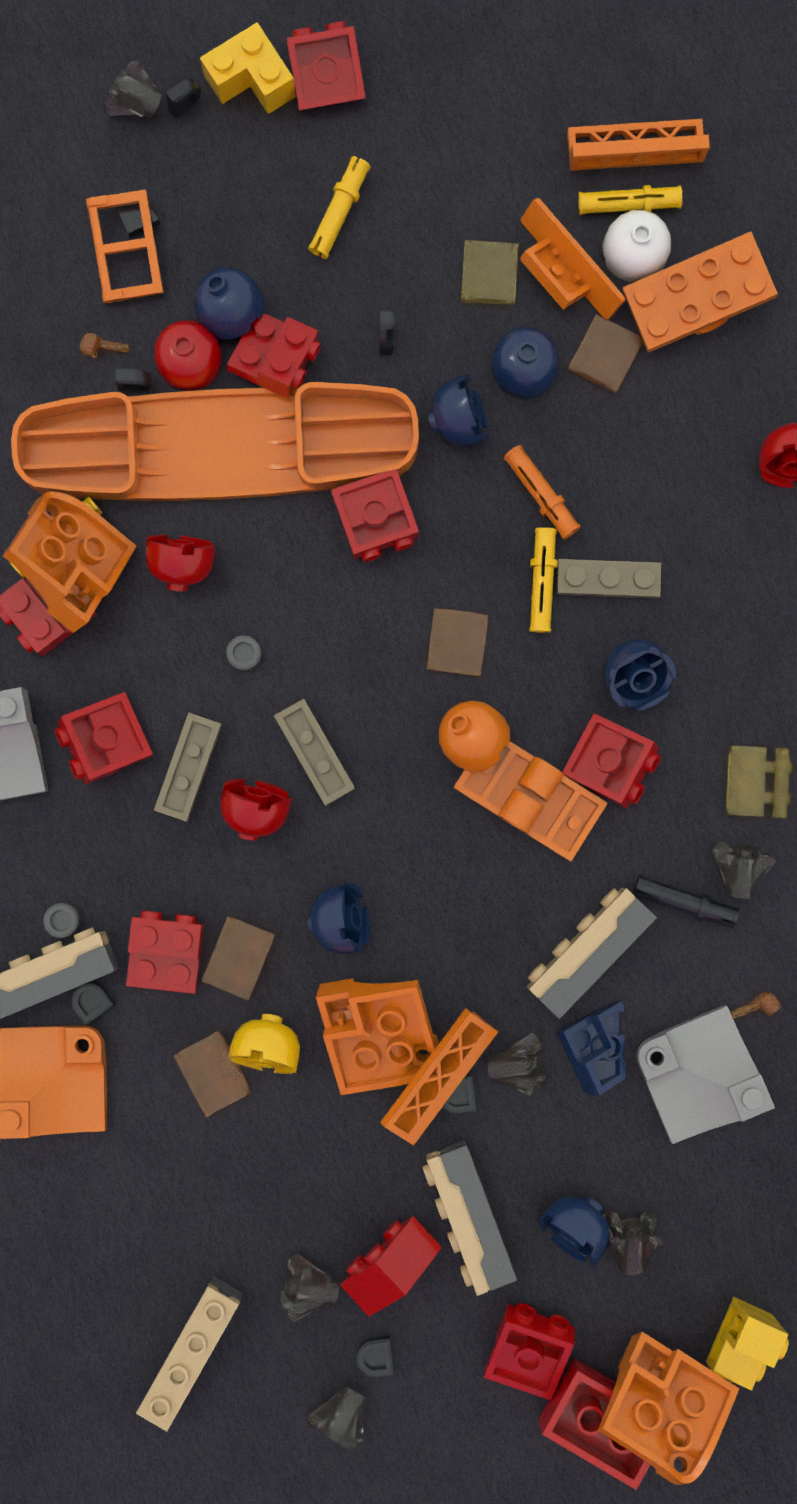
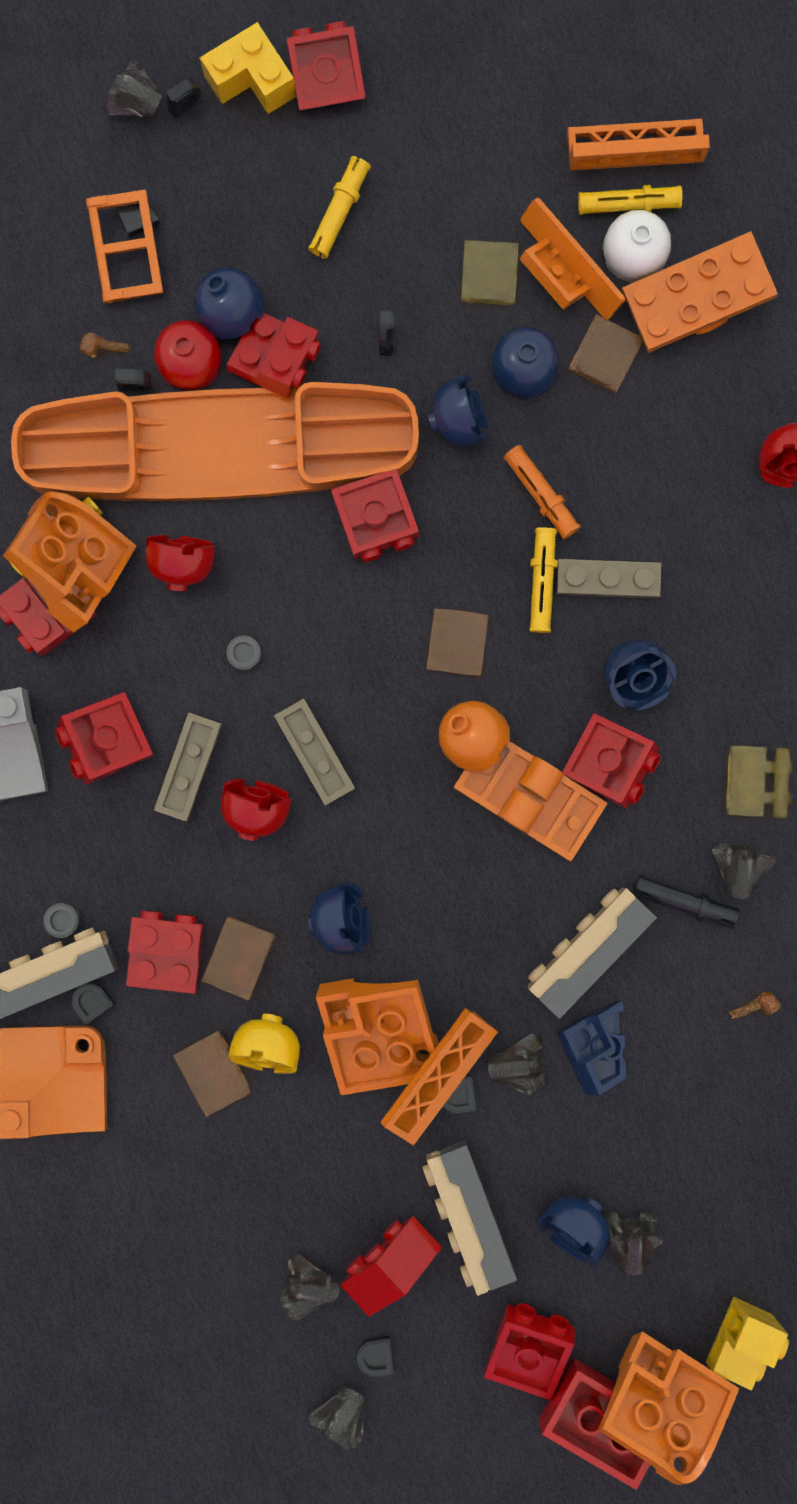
tan piece [136,1276,243,1432] -> none
light grey slope [636,1005,775,1144] -> none

